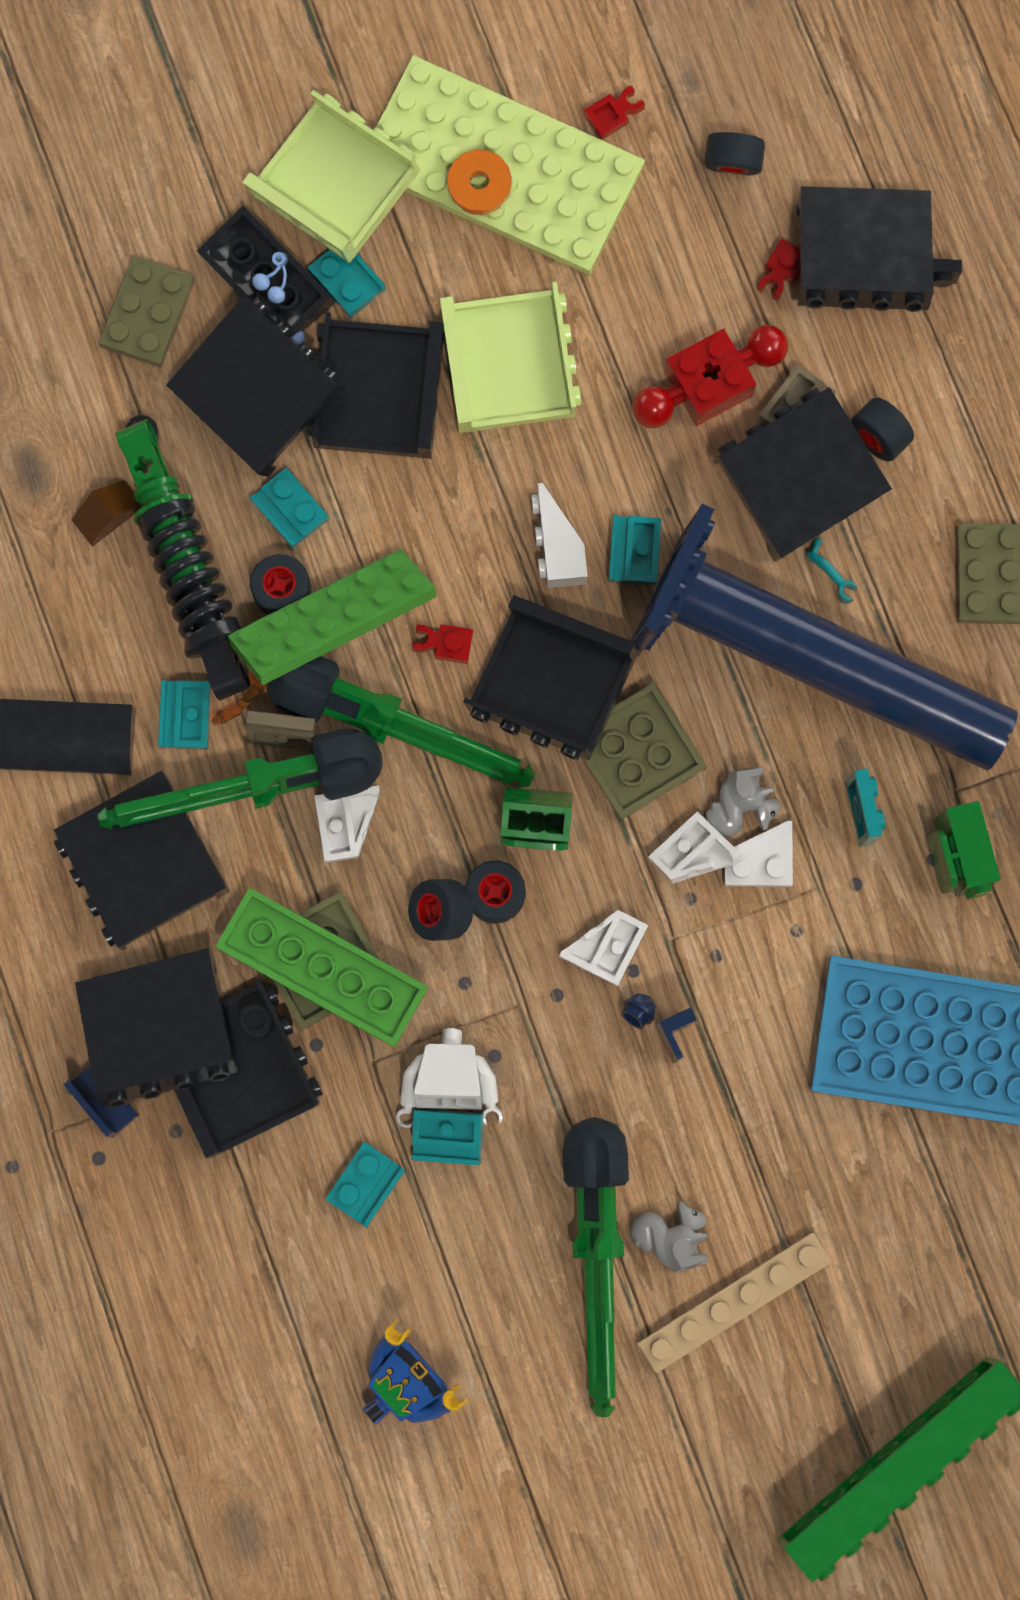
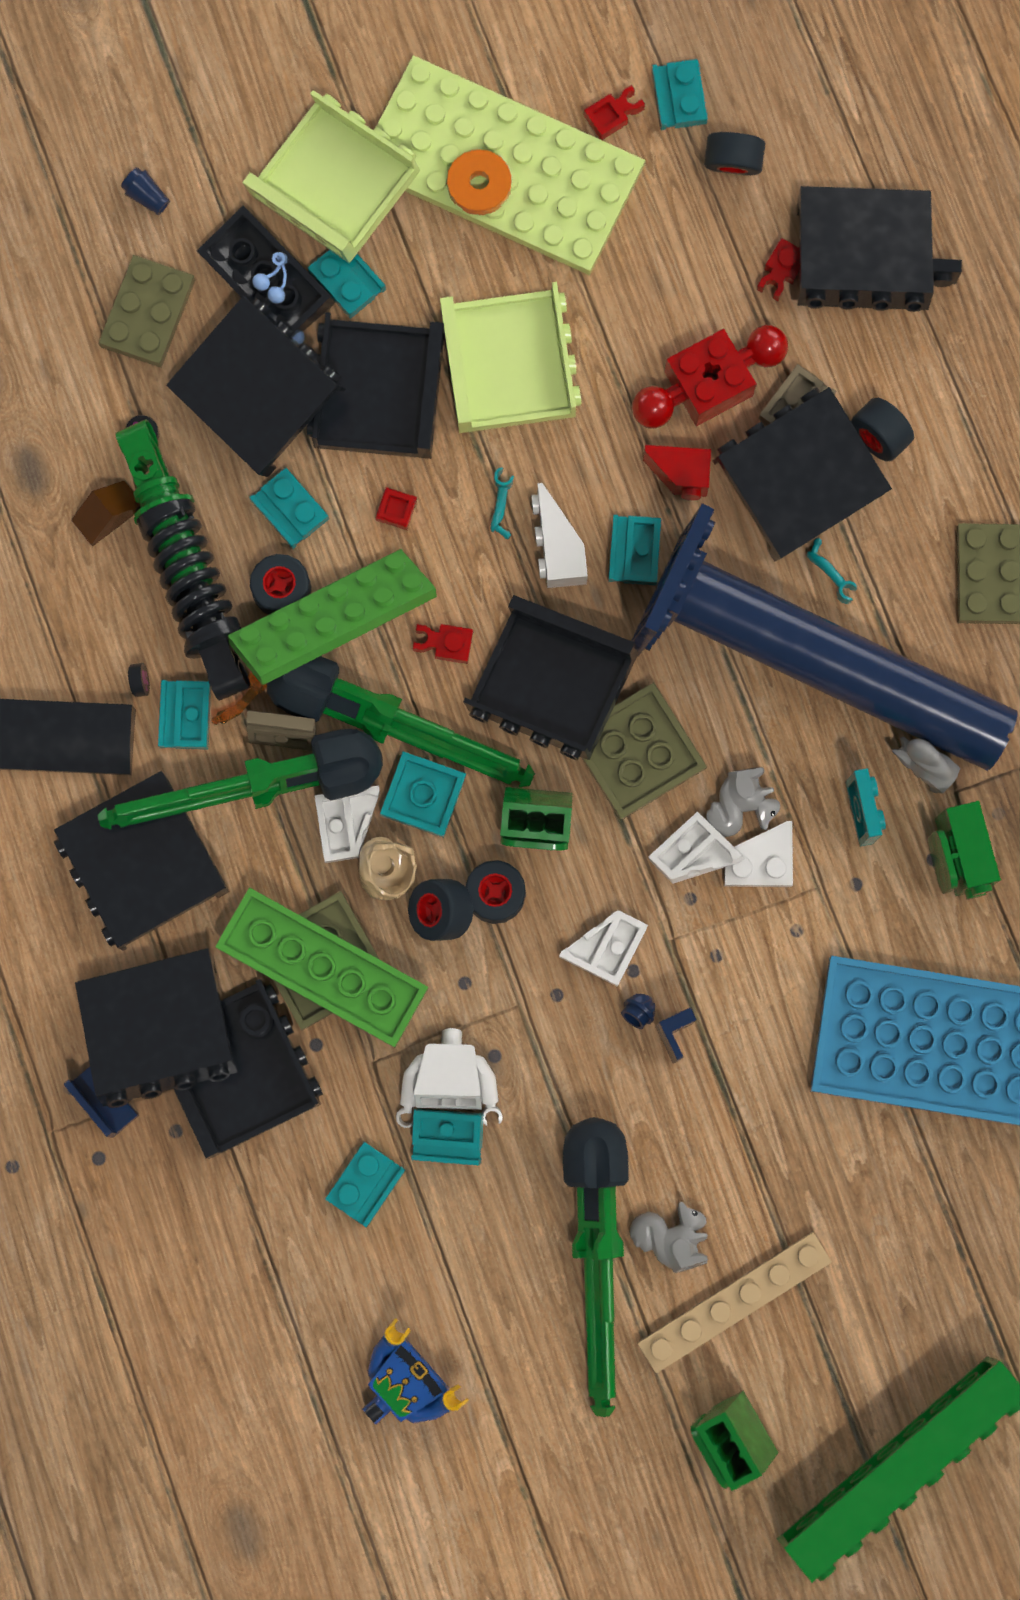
none -> dark blue cone [121,167,170,215]
none -> black tile [128,663,150,697]
none -> tan hair [359,837,417,900]
none -> red tile [375,487,417,530]
none -> teal plate [380,751,467,838]
none -> teal piece [490,467,514,539]
none -> red slope [643,445,711,500]
none -> teal plate [651,59,708,130]
none -> green brick [690,1391,779,1492]
none -> light grey animal [892,737,960,793]

